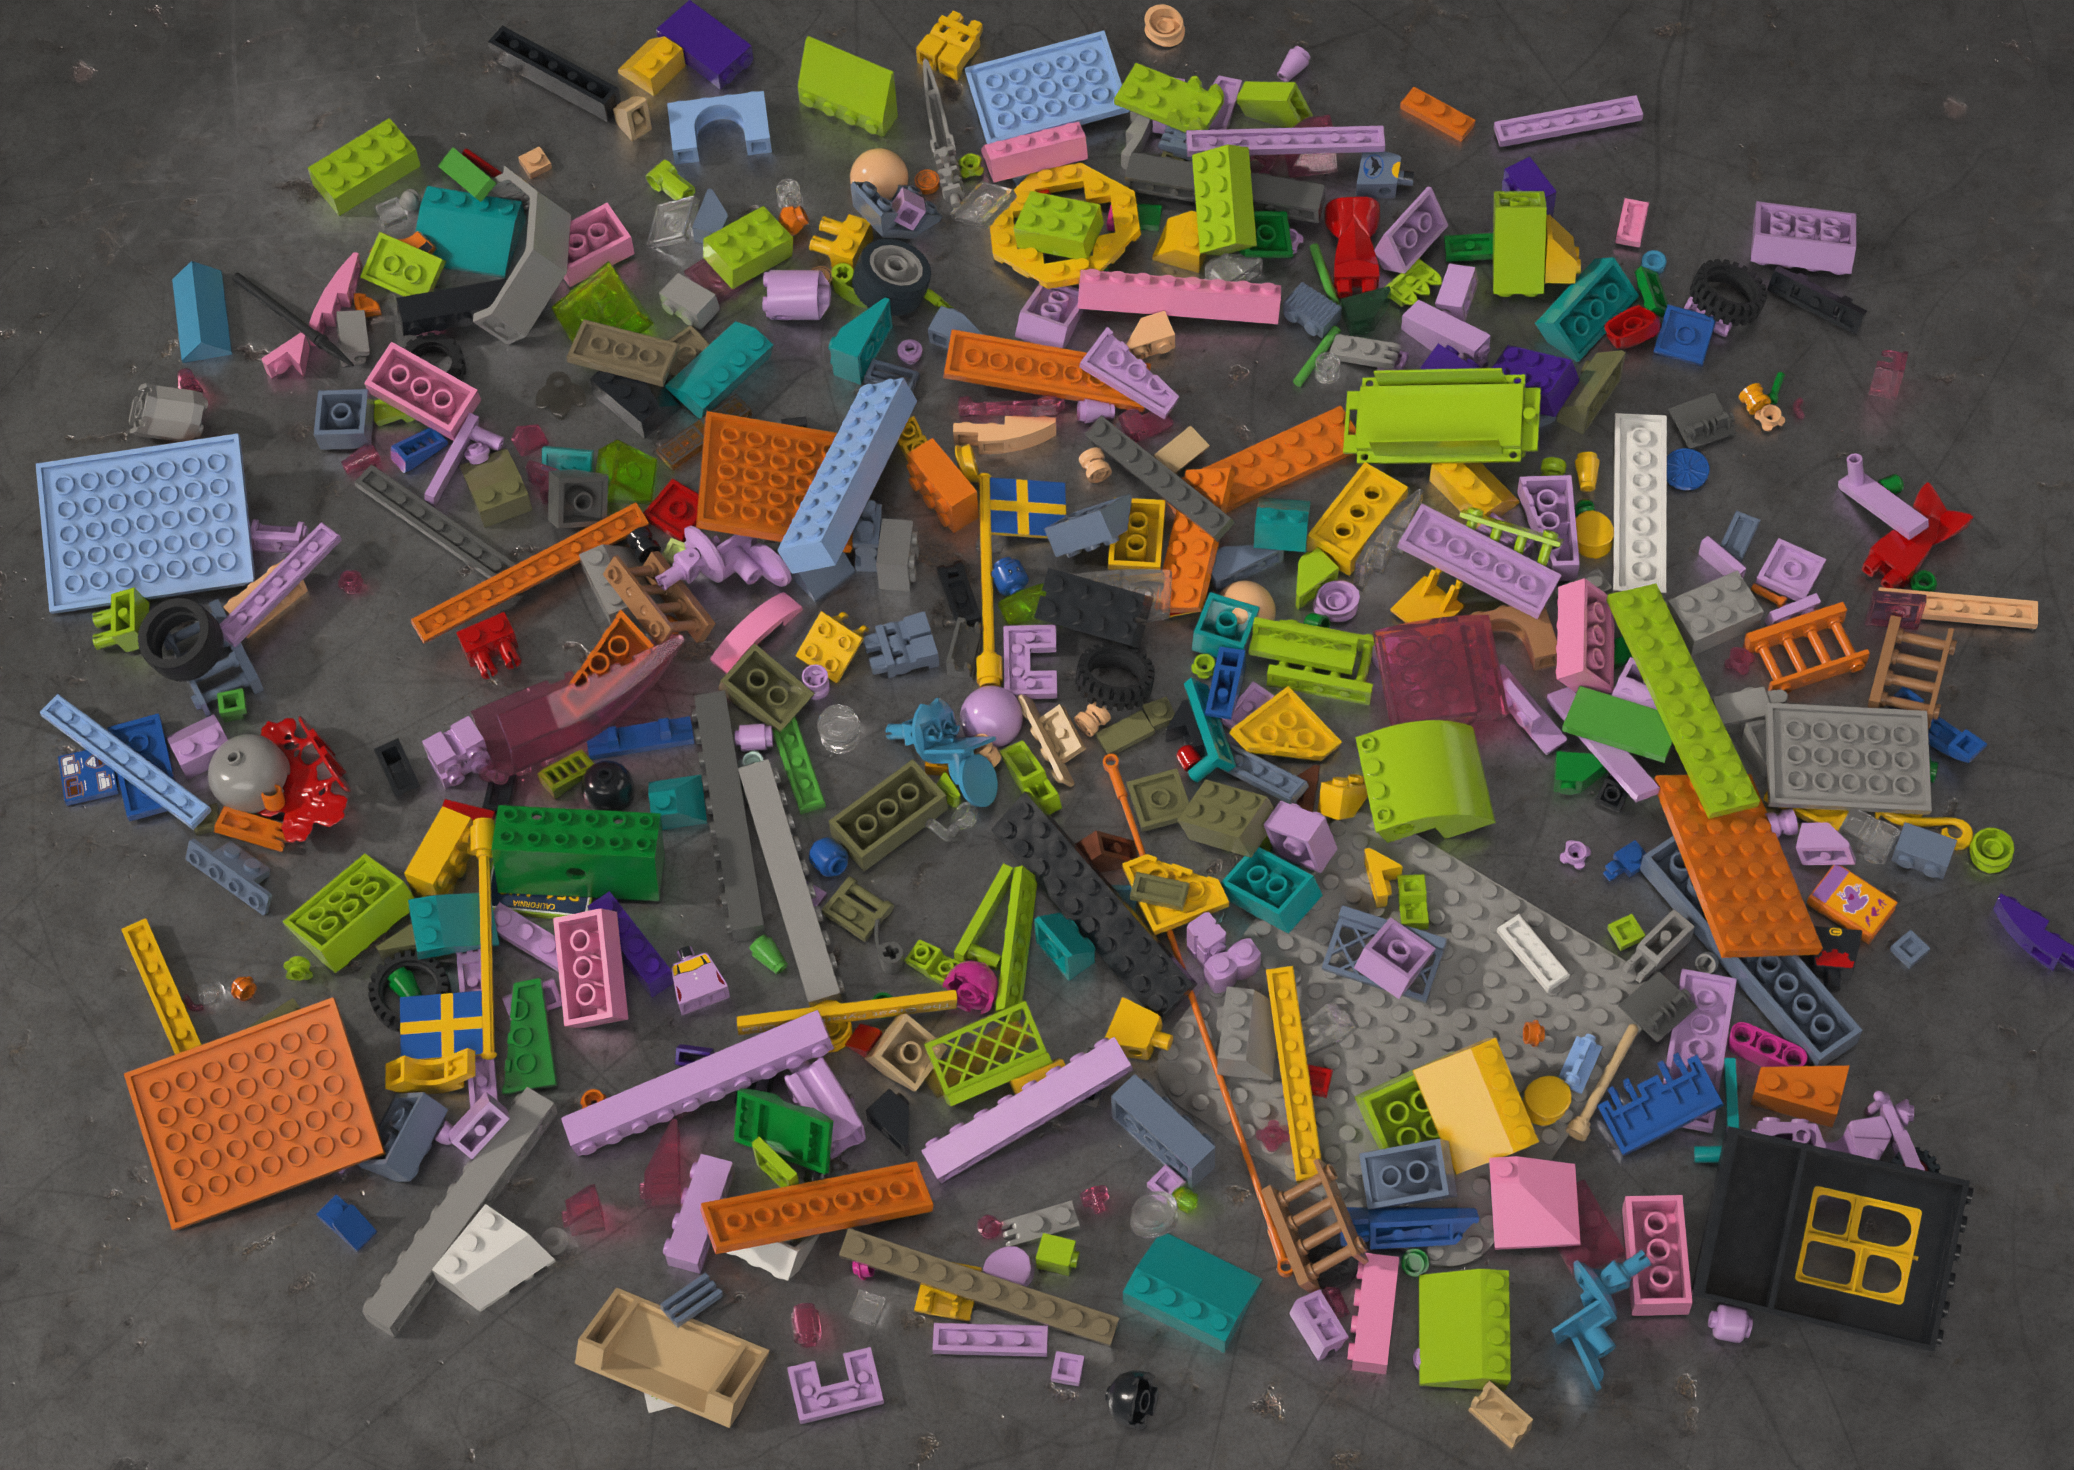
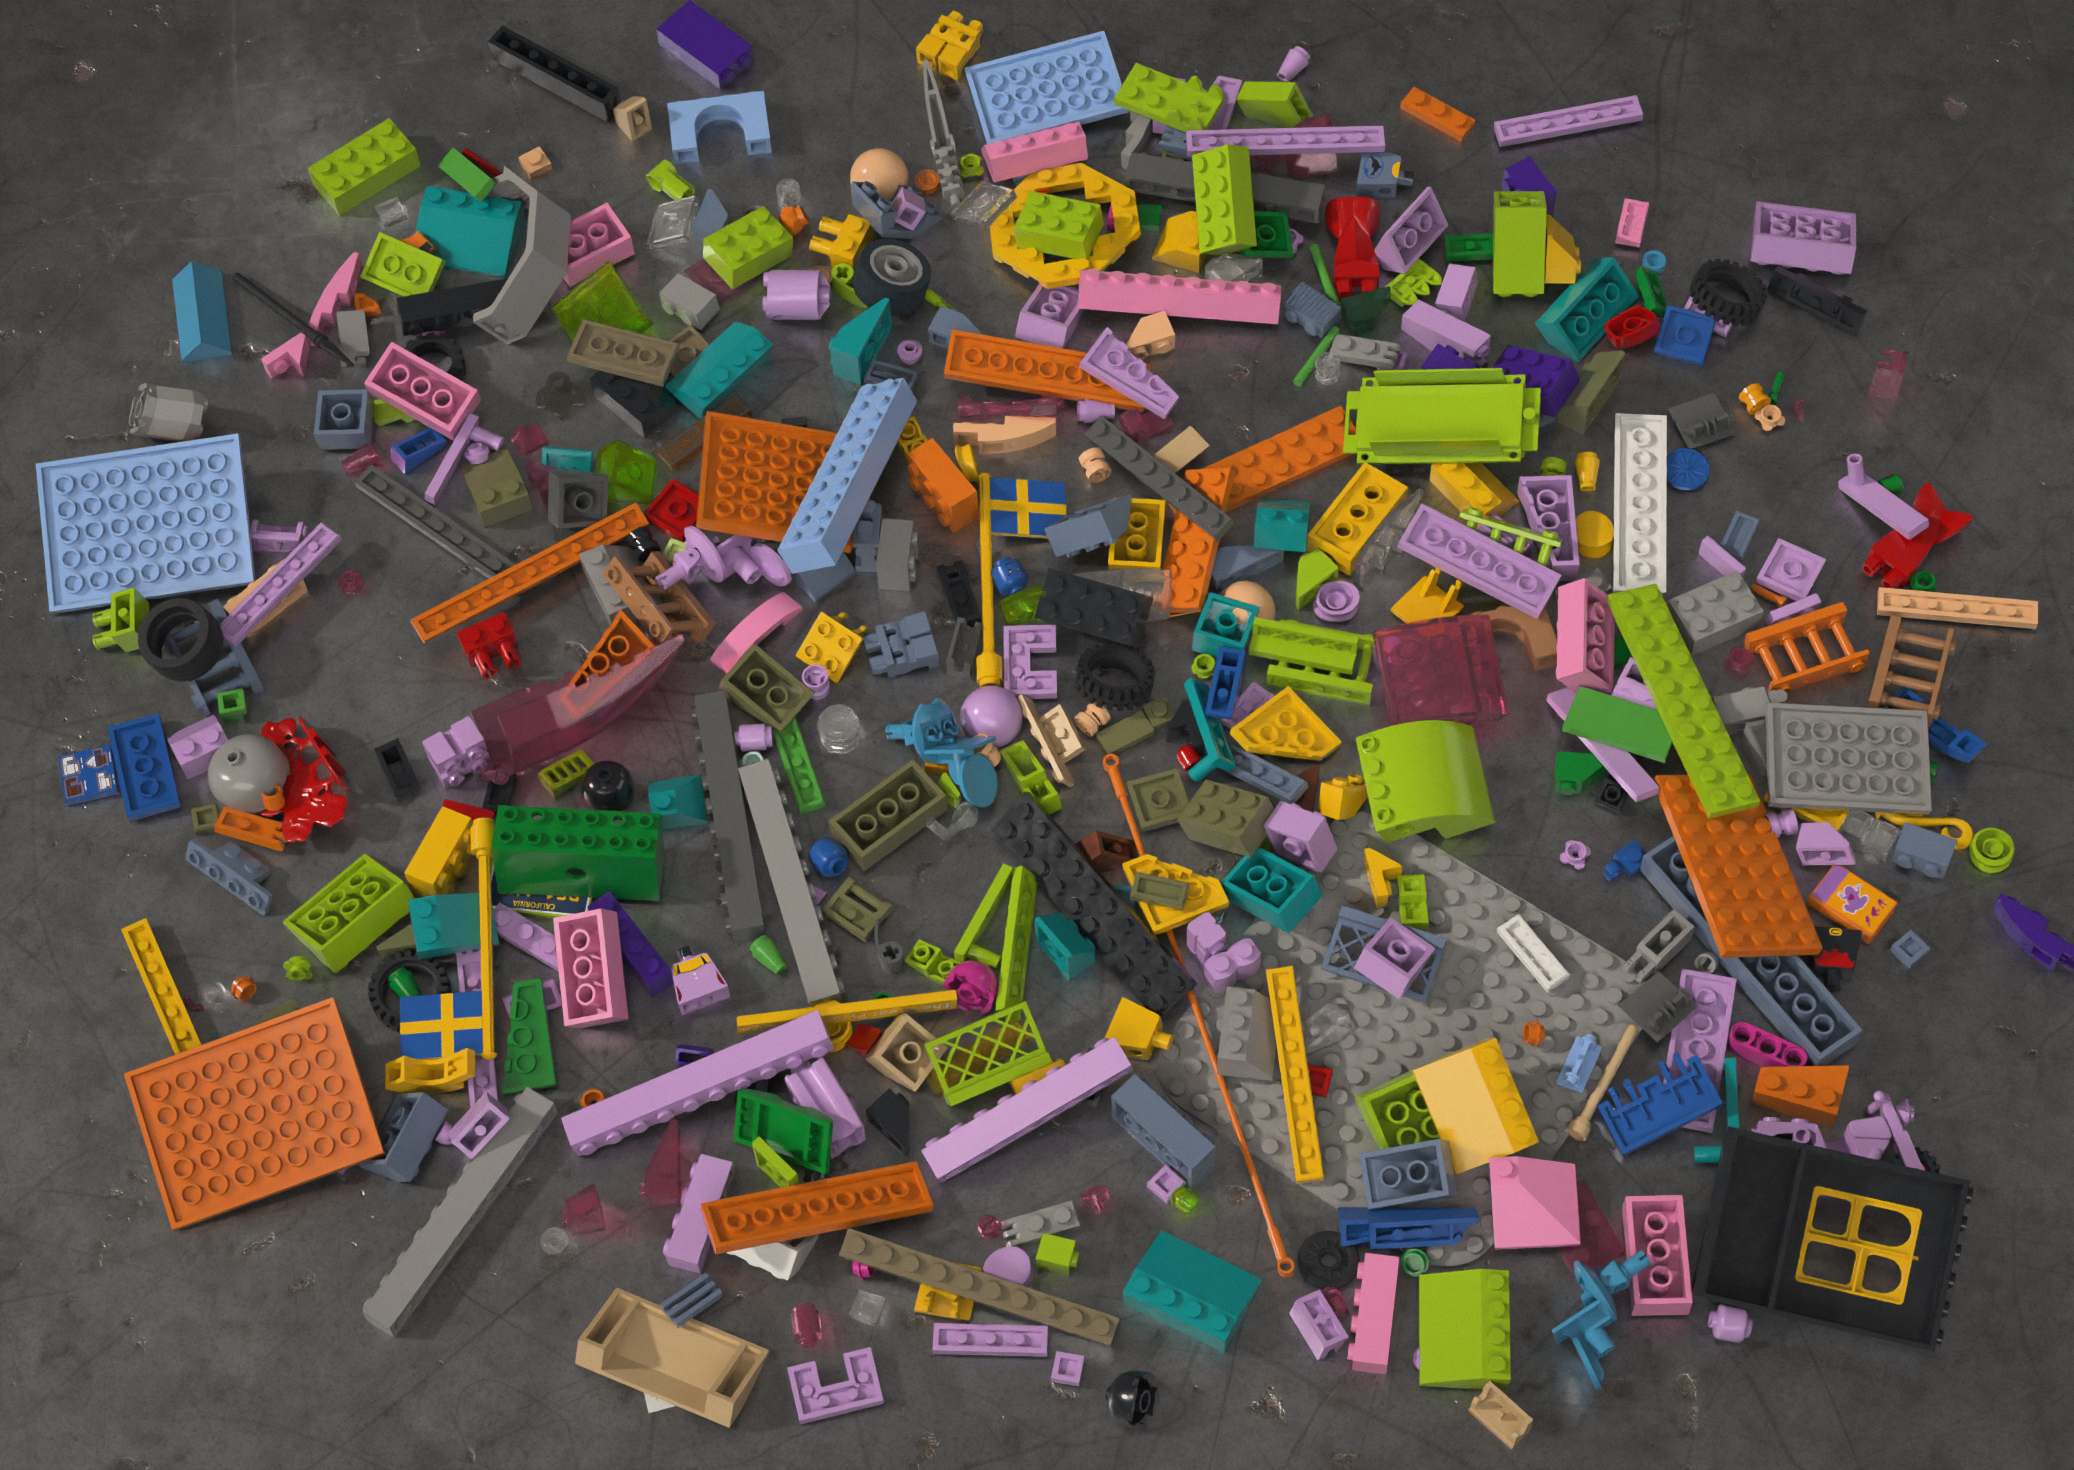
light blue tile [40,694,212,830] -> none
clear pink cone [177,368,203,394] -> none
blue slope [316,1194,377,1252] -> none
light grey hinge [399,189,421,211] -> none
white wedge [432,1204,556,1312] -> none
blue hinge [586,716,695,760] -> none
yellow slope [618,36,686,96] -> none
lime slope [798,36,898,137] -> none
clear piece [1130,1191,1178,1238] -> none
light nougat piece [1144,4,1185,47] -> none
clear pink plate [1256,1120,1290,1152] -> none
medium nougat fence [1261,1158,1369,1293] -> none
green piece [1303,613,1330,628] -> none
lavender bracket [1483,664,1567,755] -> none
yellow piece [1522,1075,1571,1126] -> none
green hinge [1575,499,1595,517] -> none
lime plate [1607,914,1645,951] -> none
clear pink tile [1865,590,1927,630] -> none

